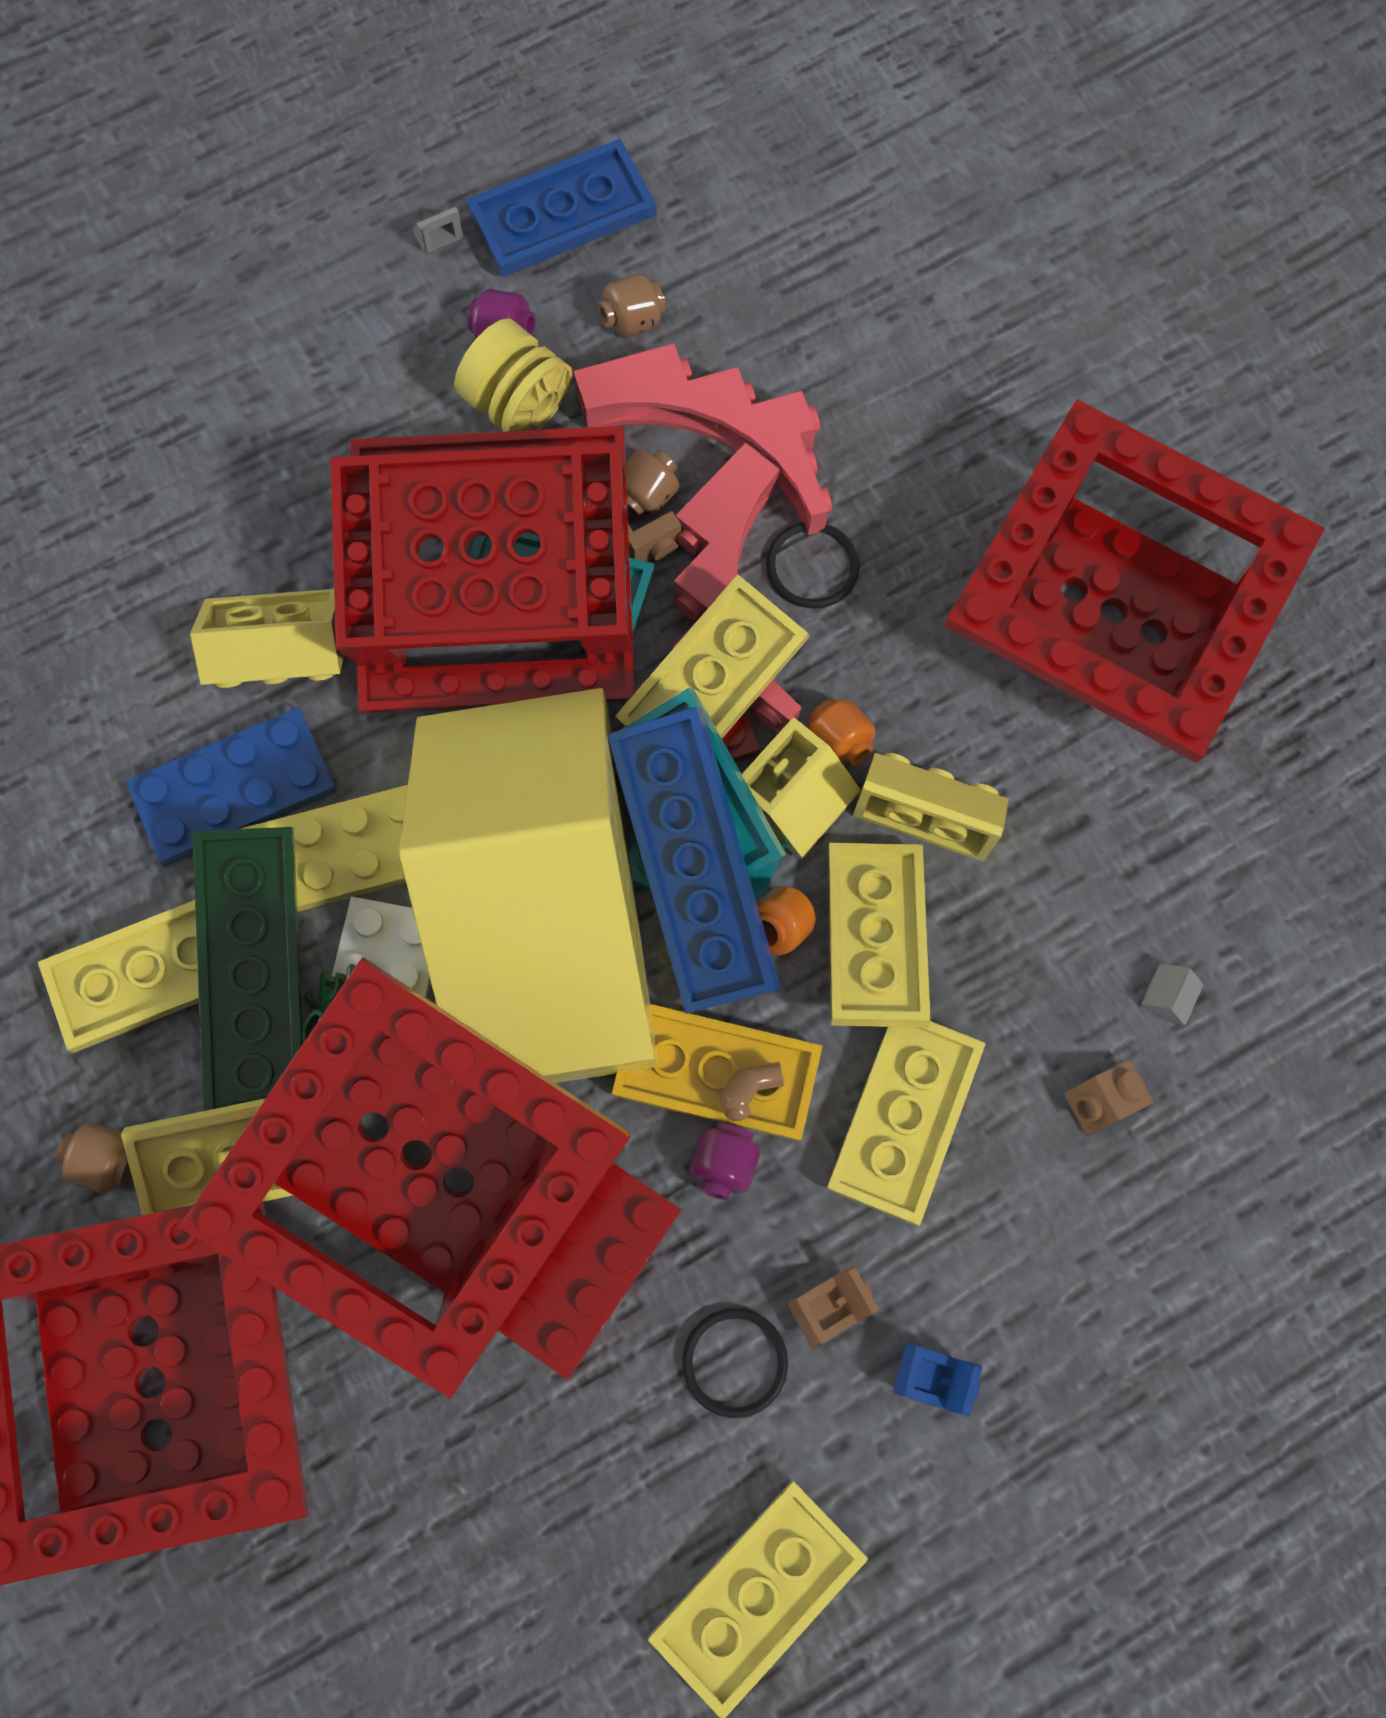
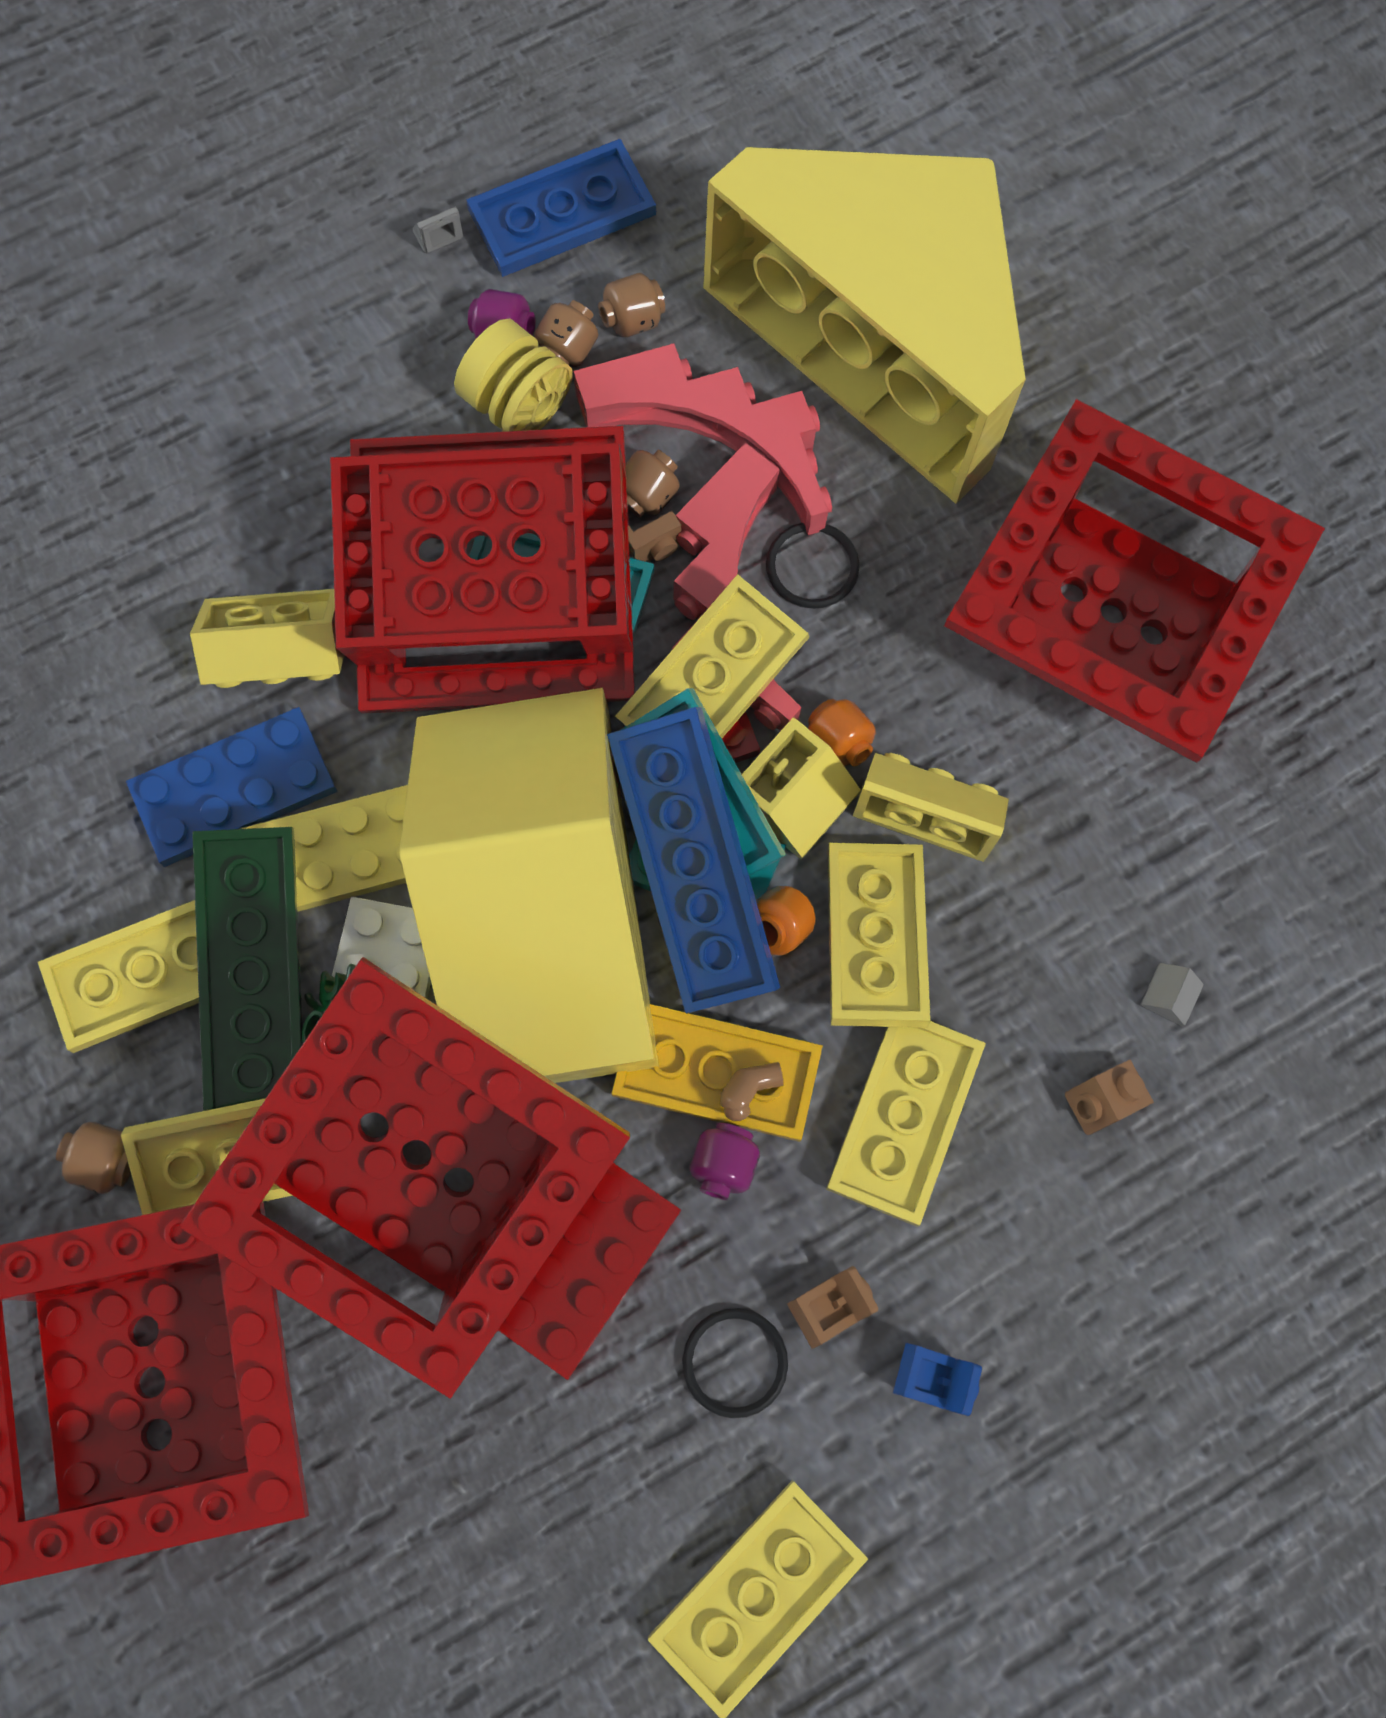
none -> medium nougat head [534,300,598,367]
none -> light yellow slope [703,147,1026,504]

